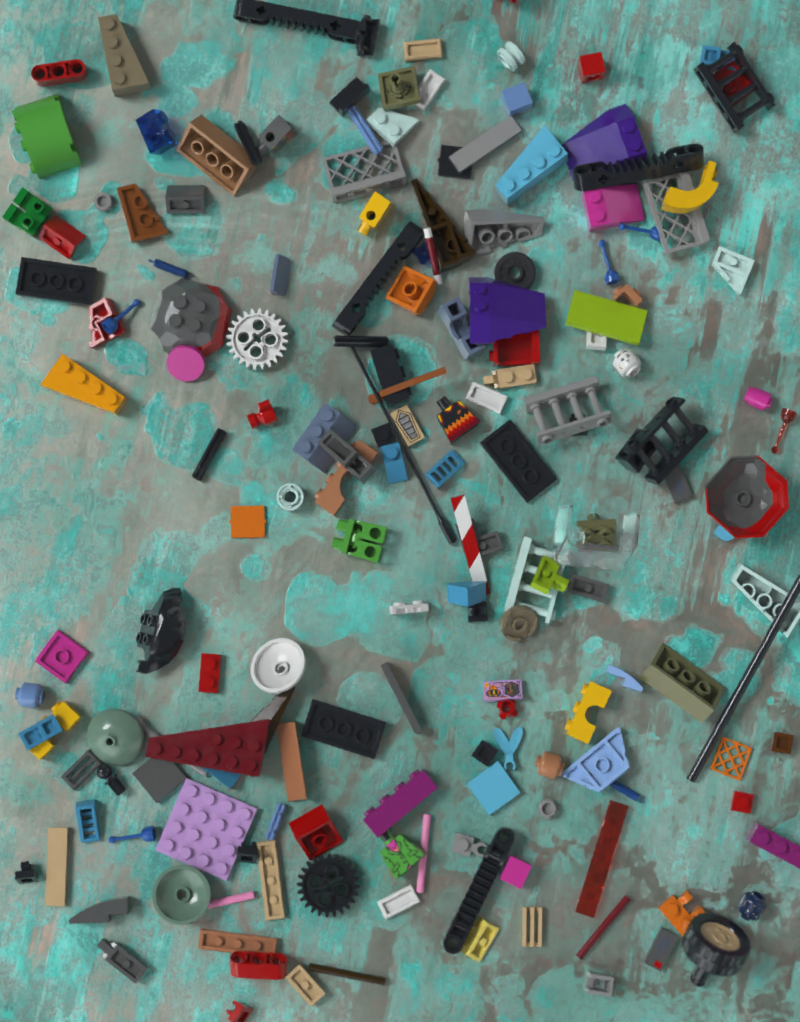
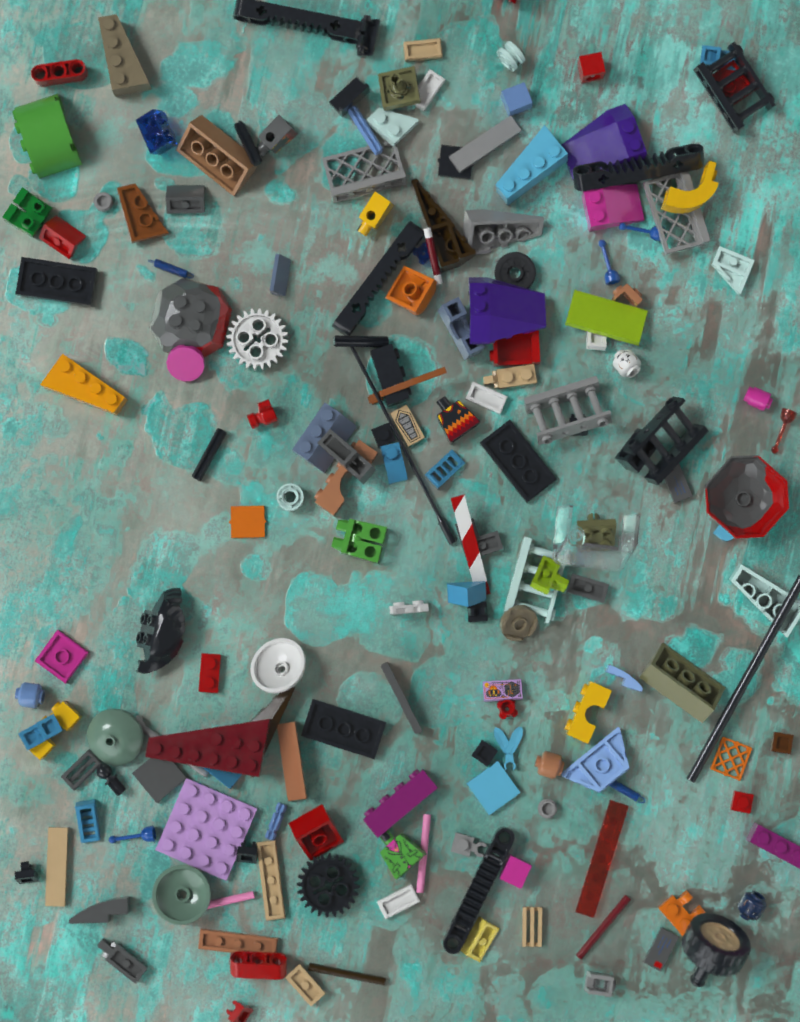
red slope [89,297,127,348] -> none
blue hinge [101,299,141,334] -> none

